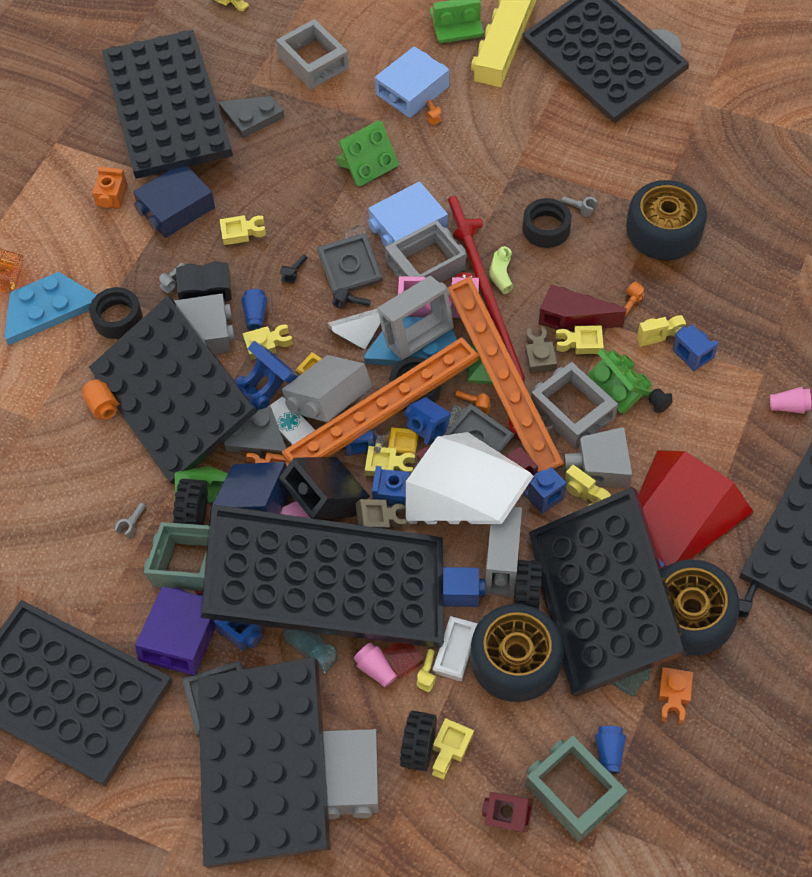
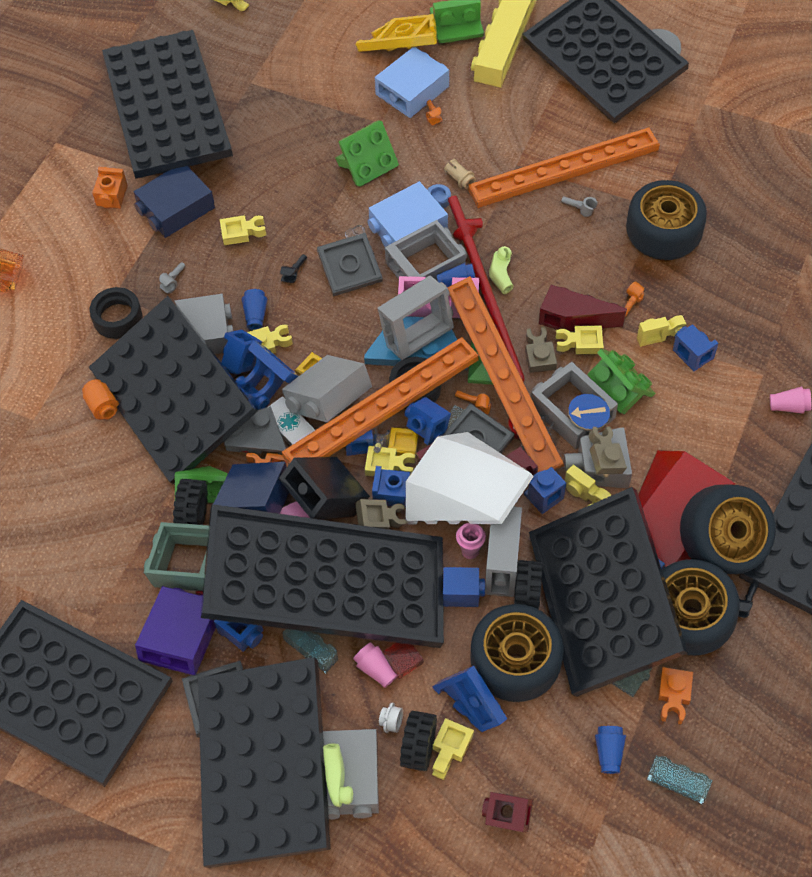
dark azure wing [4,272,97,345] -> none
light grey hand [115,503,146,538] -> none
black brick [176,261,232,302] -> none
dark grey wing [219,96,284,138] -> none
light grey window [276,19,349,90] -> none
white slope [328,309,381,349] -> none
black hand [332,288,371,308] -> none
light yellow hand [416,649,437,692] -> none
white tile [433,616,478,682] -> none
black tyre [522,198,572,248] -> none
sand green window [525,735,627,842] -> none
black piece [649,389,672,413] -> none
none -> blue brick [221,330,262,374]
none -> yellowish green arm [323,744,353,807]
none -> yellow wing [355,14,437,52]
none -> white plate [379,703,403,733]
none -> medium blue tile [427,184,451,209]
none -> blue wing [432,666,507,732]
none -> blue cone [437,263,476,287]
none -> tan pin [444,159,476,189]
none -> bright pink cone [456,523,486,559]
none -> orange tile [468,127,660,208]
none -> blue piece [568,394,610,477]
none -> dark tan plate [589,426,627,474]
none -> clear light blue piece [647,756,713,804]
none -> wheel [680,484,776,574]

